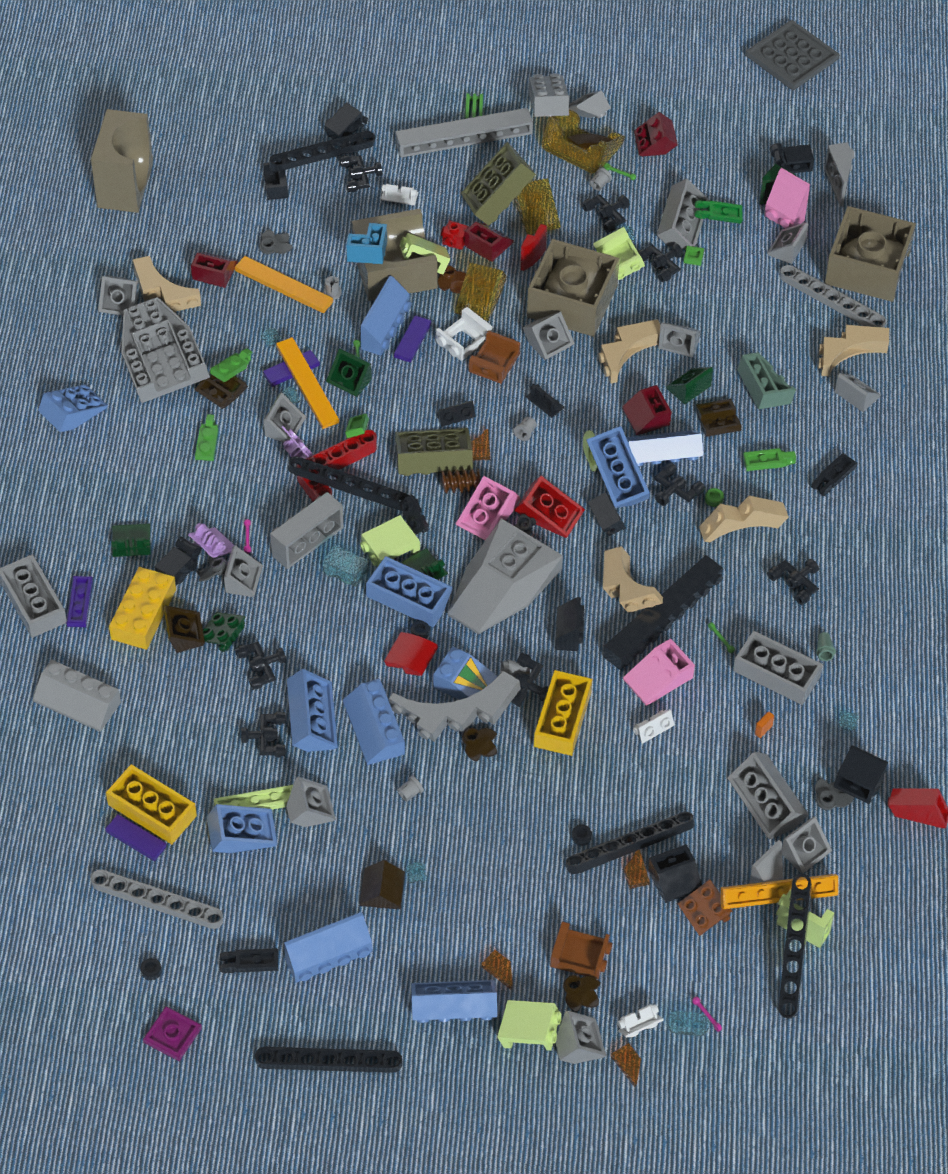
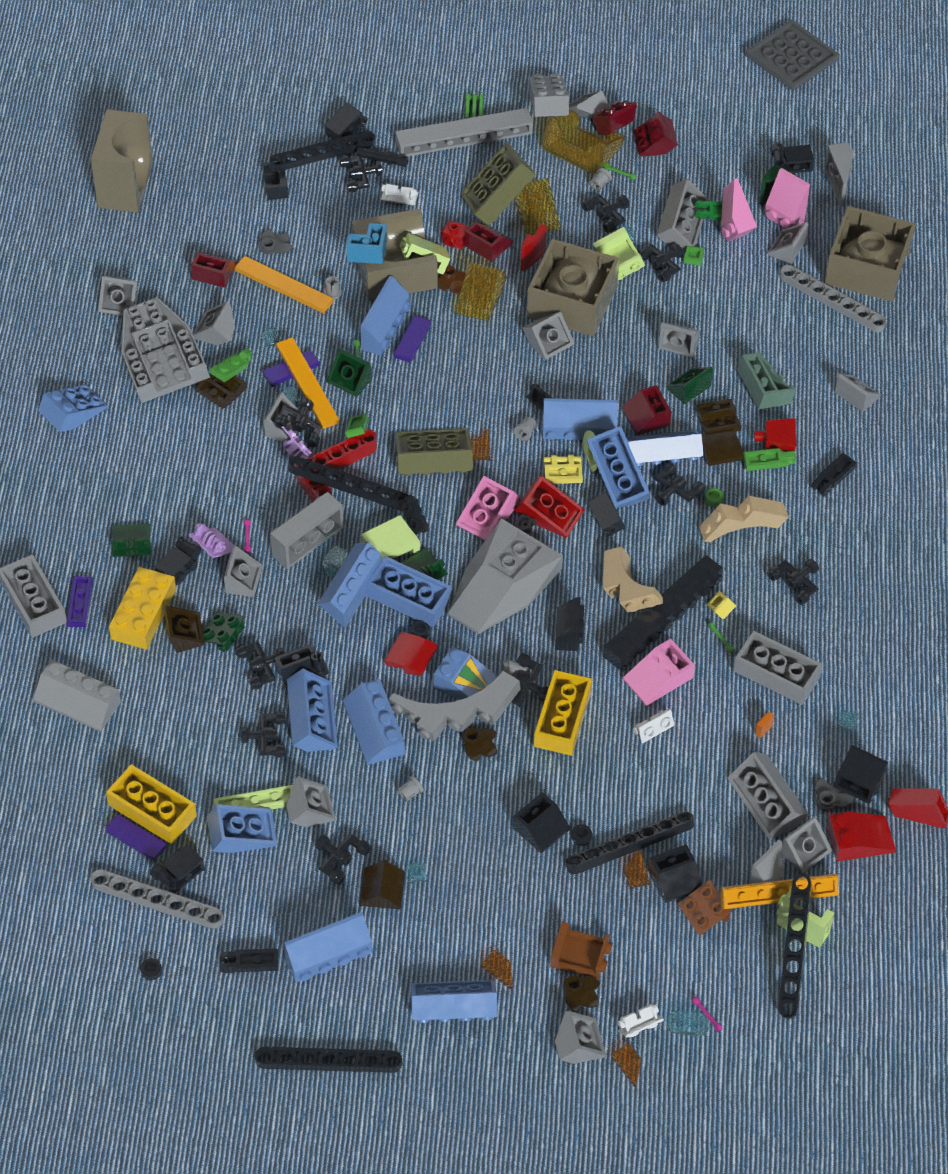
tan arch [133,256,201,312] -> none
magenta tile [143,1006,202,1062] -> none
bright green hinge [195,414,219,461] -> none
dark grey plate [197,556,228,581] -> none
white window [436,307,492,361] -> none
black hinge [436,400,476,427] -> none
reddish brown piece [441,468,480,494] -> none
dark orange panel [469,331,520,384] -> none
yellowish green panel [497,1000,562,1051] -> none
dark brown tile [567,134,616,152] -> none
tan arch [598,319,661,383] -> none
sand green cone [816,632,836,661] -> none
tan arch [818,325,889,377] -> none
none -> black hinge [150,844,205,894]
none -> light grey slope [193,301,235,345]
none -> black hinge [274,644,329,686]
none -> black piece [275,399,322,447]
none -> black piece [315,833,372,885]
none -> medium blue slope [318,542,382,628]
none -> black pin [356,146,409,167]
none -> black slope [513,792,570,854]
none -> medium blue slope [543,398,618,440]
none -> light yellow plate [544,455,583,484]
none -> dark red slope [592,100,637,135]
none -> dark brown slope [702,429,744,466]
none -> light yellow slope [707,591,736,619]
none -> bright pink slope [721,178,757,242]
none -> red torso [754,418,796,452]
none -> red slope [827,812,896,862]

